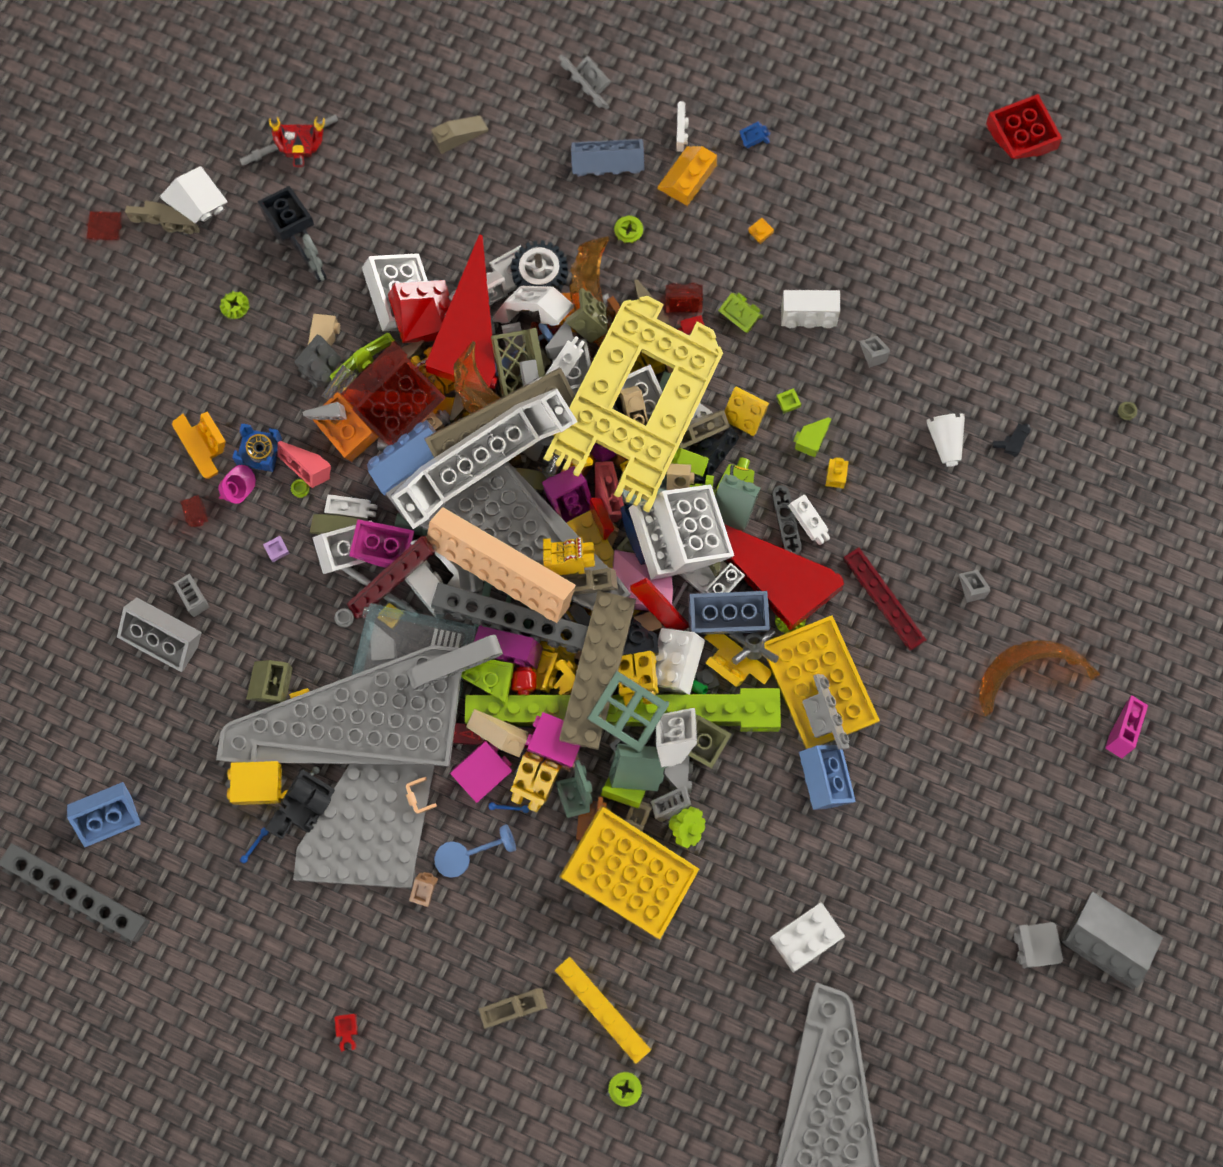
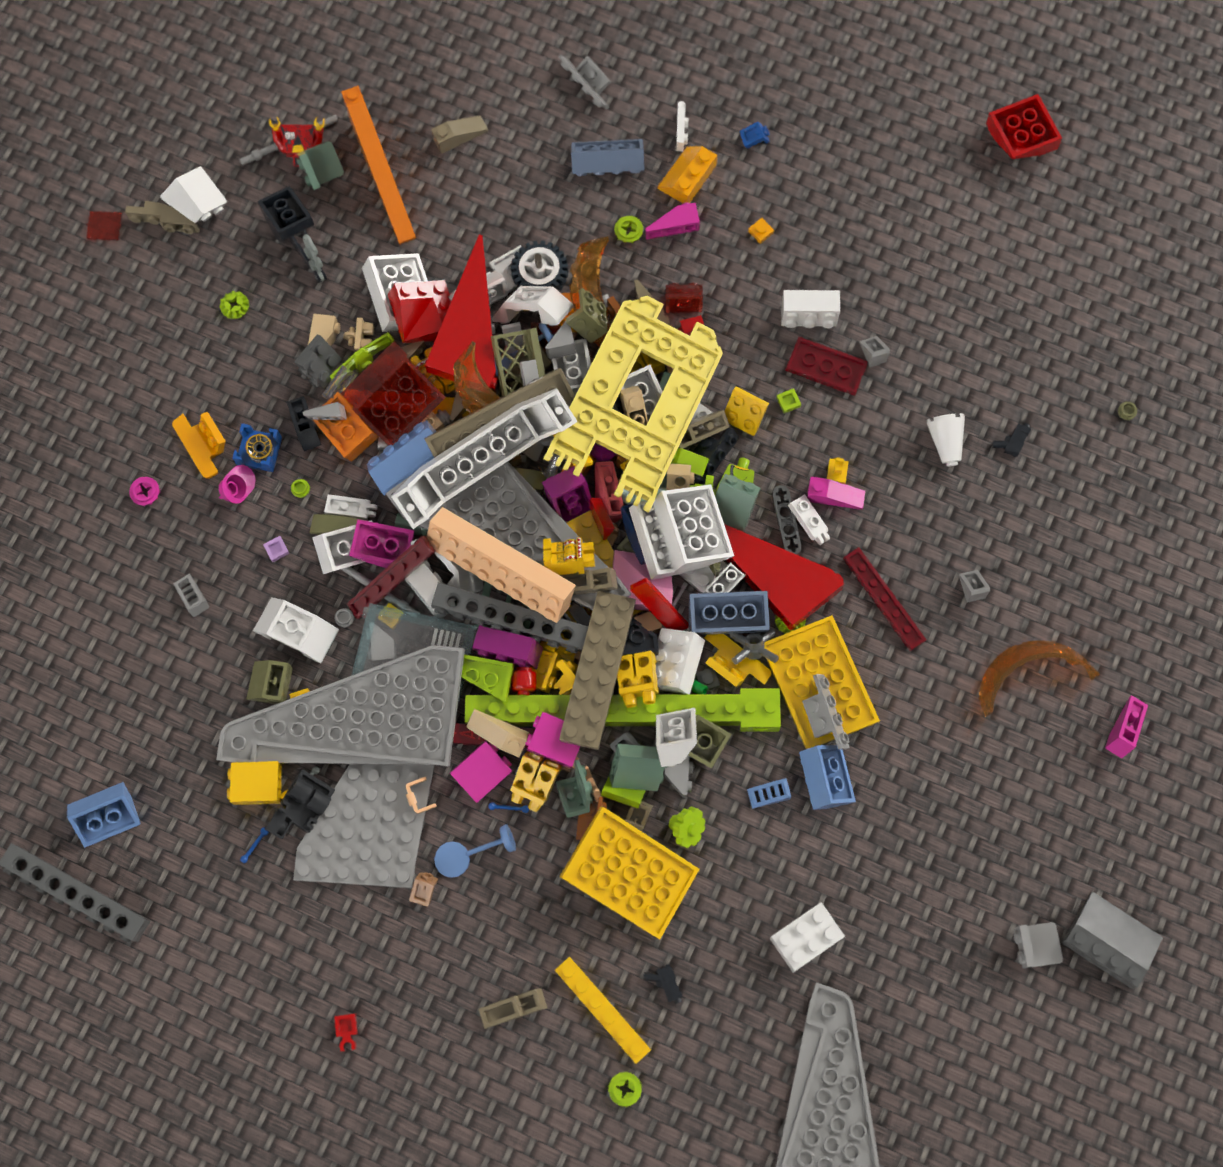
light grey slope [117,598,202,672] -> none
clear red brick [180,495,209,527] -> none
coral slope [277,441,331,488] -> none
light grey beam [406,635,503,690] -> none
white hinge [545,336,585,378] -> none
sand green window [587,671,669,753] -> none
light grey slope [651,786,691,822] -> none
lime bracket [718,292,763,333] -> none
lime slope [793,418,831,457] -> none
none -> dark pink gear [129,477,160,507]
none -> white slope [253,597,339,664]
none -> black slope [287,396,321,451]
none -> sand green bracket [297,141,344,190]
none -> orange slope [341,86,416,244]
none -> tan hips [343,318,374,351]
none -> light nougat piece [585,766,602,802]
none -> black piece [643,964,683,1005]
none -> dark pink slope [645,202,700,240]
none -> medium blue slope [747,778,791,809]
none -> dark red tile [785,337,868,396]
none -> dark pink slope [807,477,865,510]

